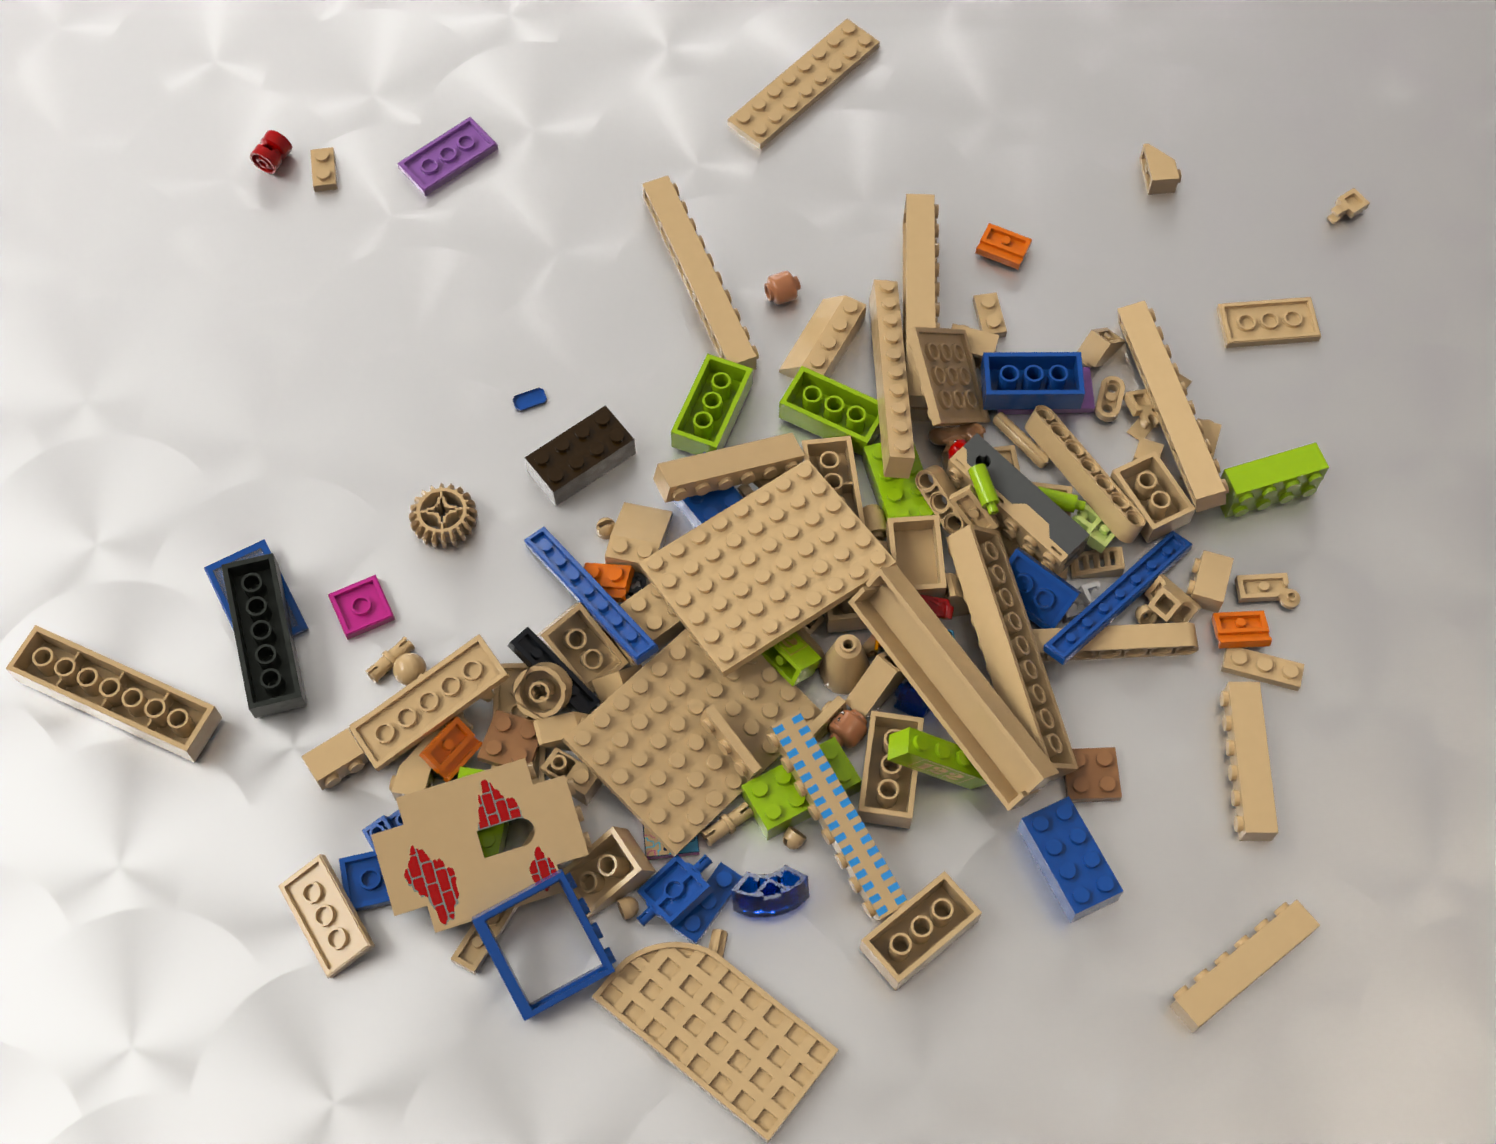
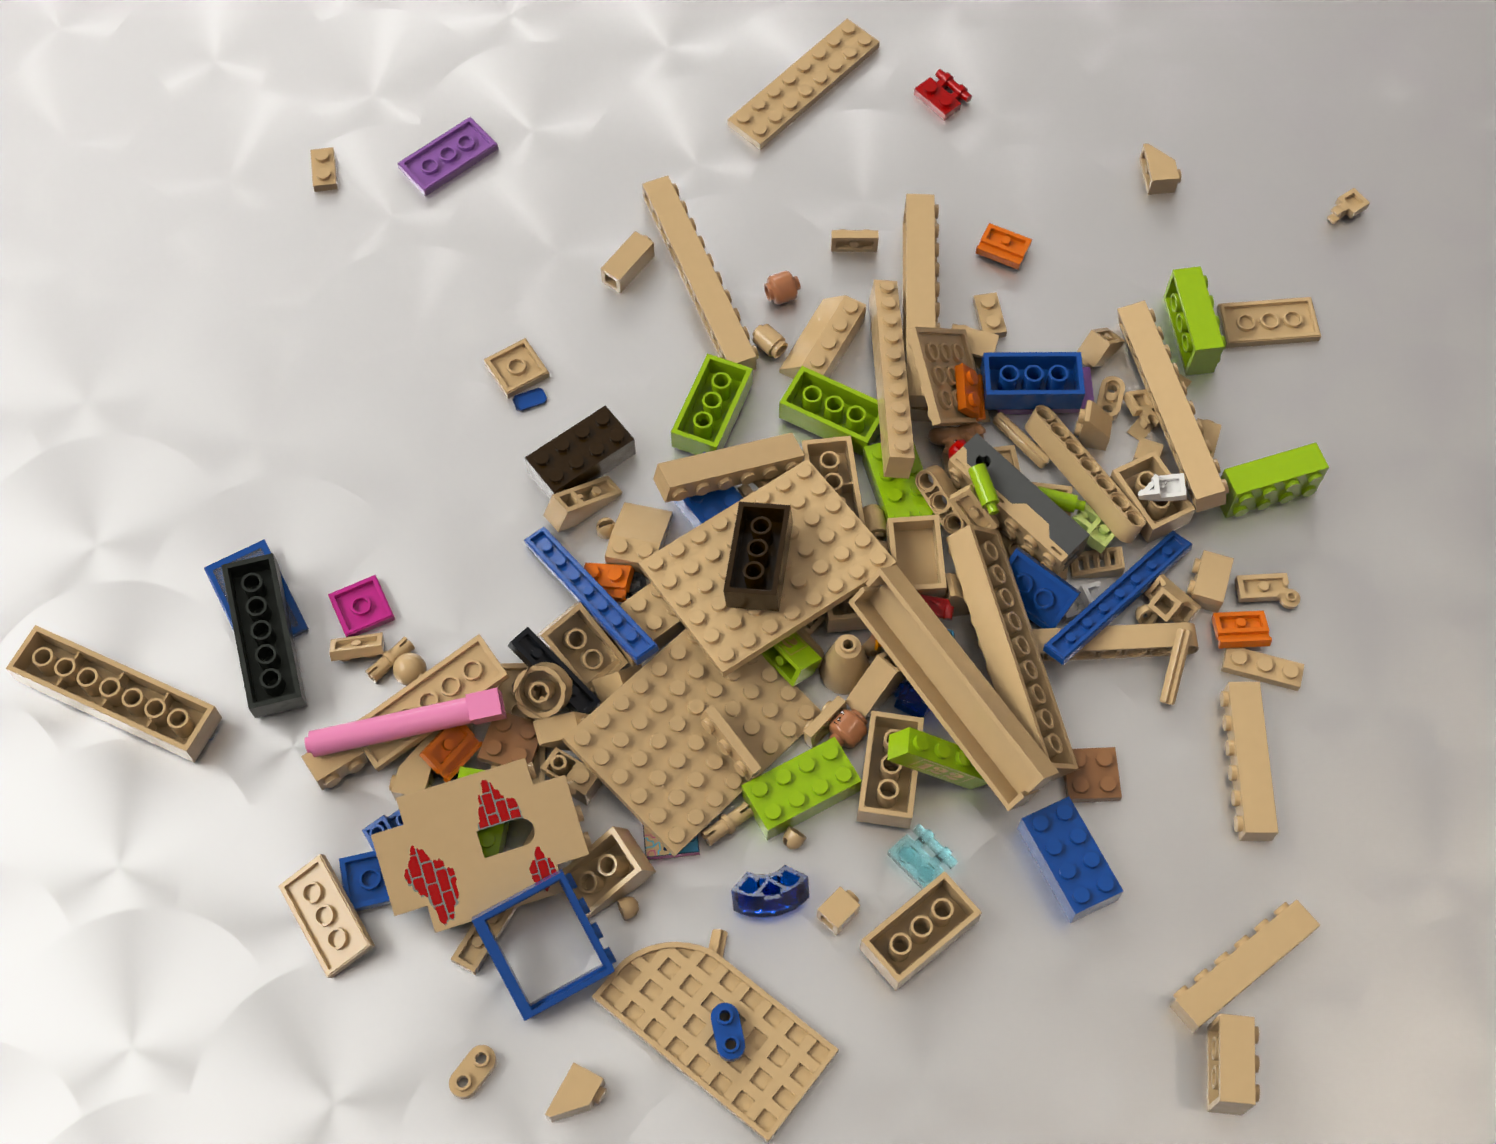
red wheel [249,130,292,174] -> none
tan gear [409,483,478,549] -> none
blue plate [636,854,713,928] -> none
blue plate [674,862,743,944] -> none
tan brick [767,710,908,920] -> none
none -> bright pink brick [305,688,507,757]
none -> tan plate [329,632,384,661]
none -> tan plate [449,1045,497,1099]
none -> tan tile [484,338,550,398]
none -> tan slope [544,475,622,532]
none -> tan slope [545,1063,607,1122]
none -> tan brick [601,231,655,294]
none -> blue plate [711,1003,745,1062]
none -> dark brown brick [723,502,793,611]
none -> tan brick [752,324,788,358]
none -> tan brick [817,886,860,936]
none -> tan plate [831,229,879,252]
none -> clear light blue plate [887,823,958,889]
none -> red plate [914,69,972,121]
none -> orange plate [955,363,986,422]
none -> tan slope [1074,400,1113,451]
none -> white slope [1138,473,1187,501]
none -> tan axle [1160,628,1192,705]
none -> lime brick [1163,266,1226,376]
none -> tan brick [1207,1014,1260,1116]

